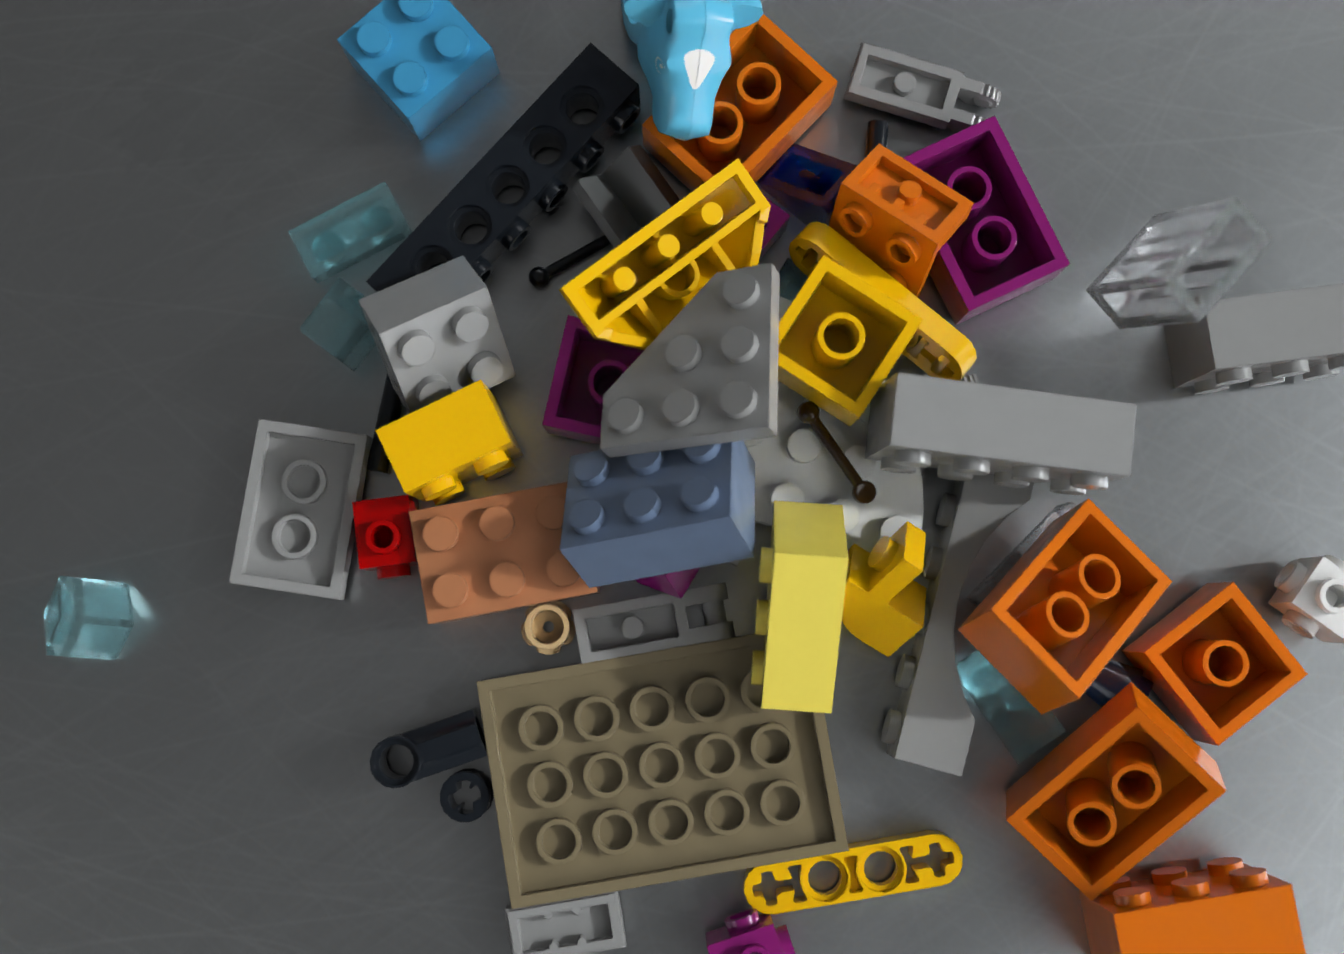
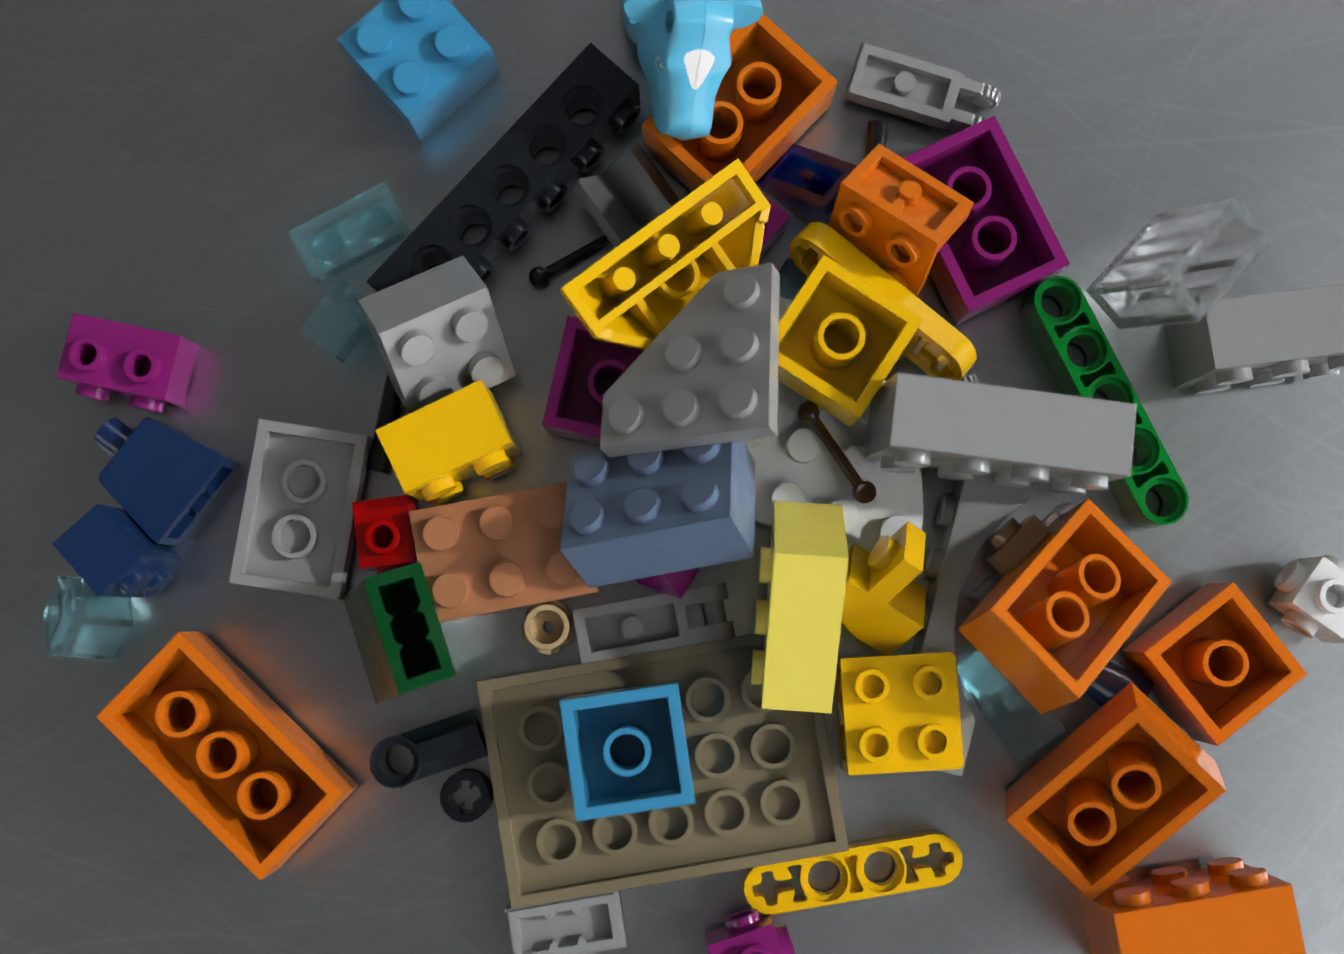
none -> dark blue brick [52,504,184,598]
none -> magenta brick [56,313,200,414]
none -> dark blue torso [93,417,241,546]
none -> orange brick [96,631,359,881]
none -> dark green brick [343,562,456,704]
none -> dark azure brick [559,680,695,821]
none -> yellow bracket [835,652,964,775]
none -> medium nougat plate [985,515,1051,575]
none -> green beam [1020,276,1189,529]

